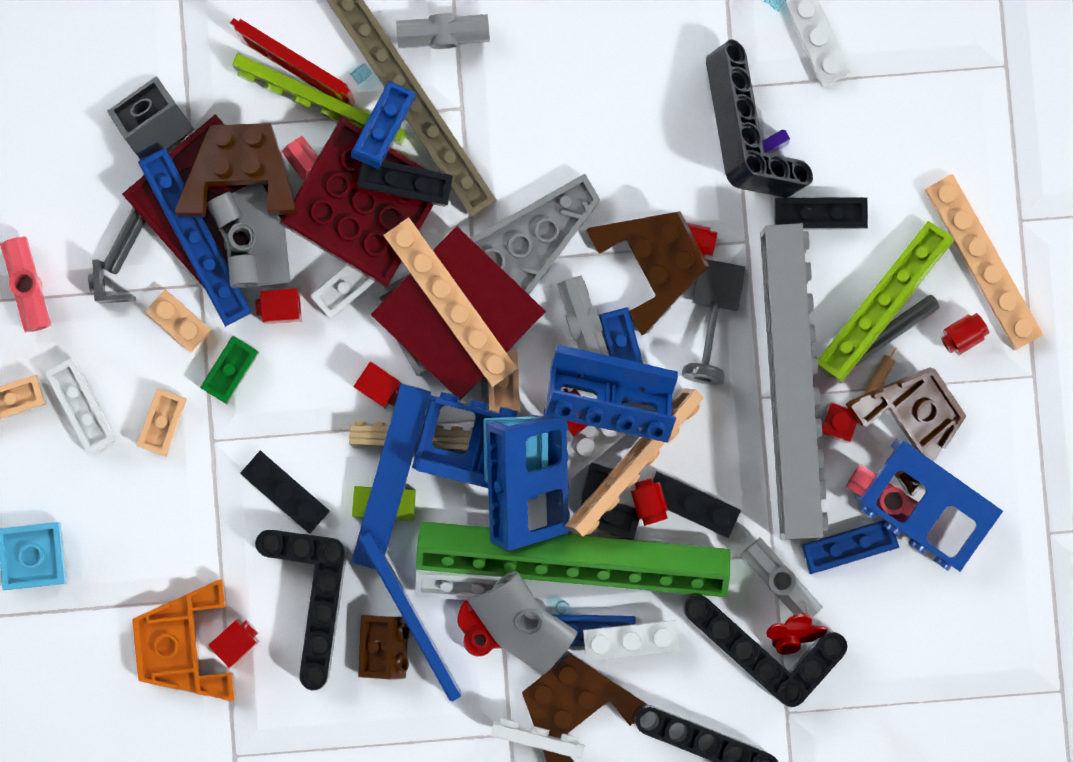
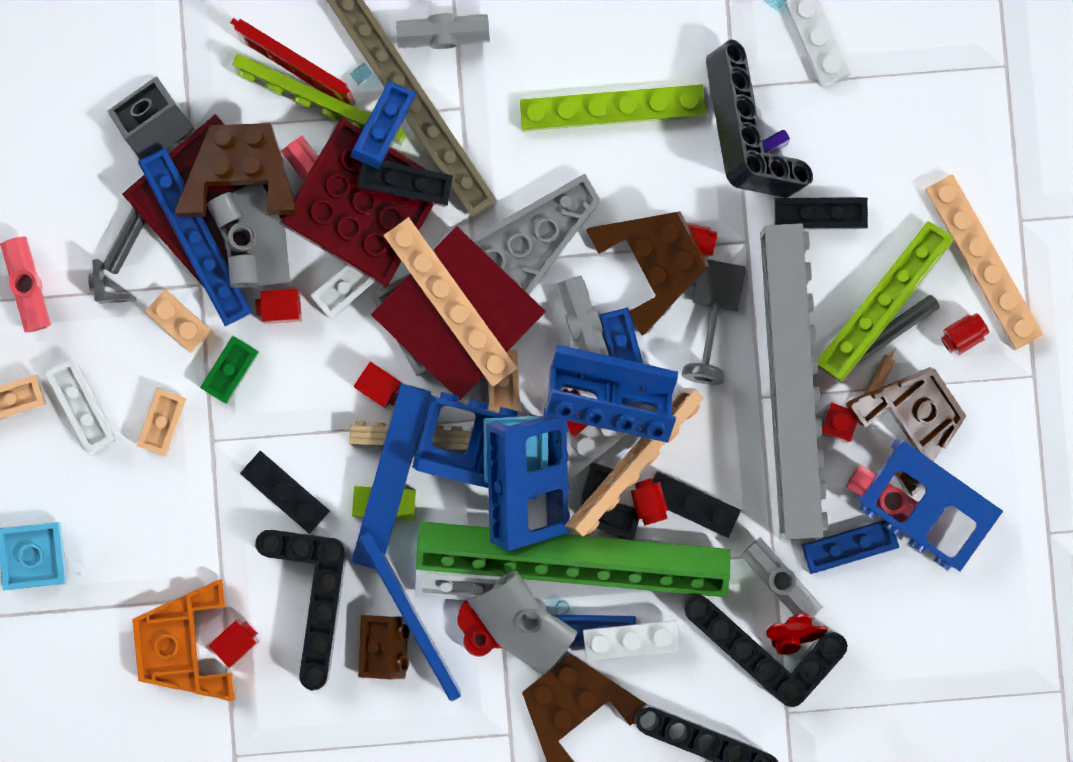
white plate [490,718,585,759] -> none
none -> lime plate [520,84,706,132]

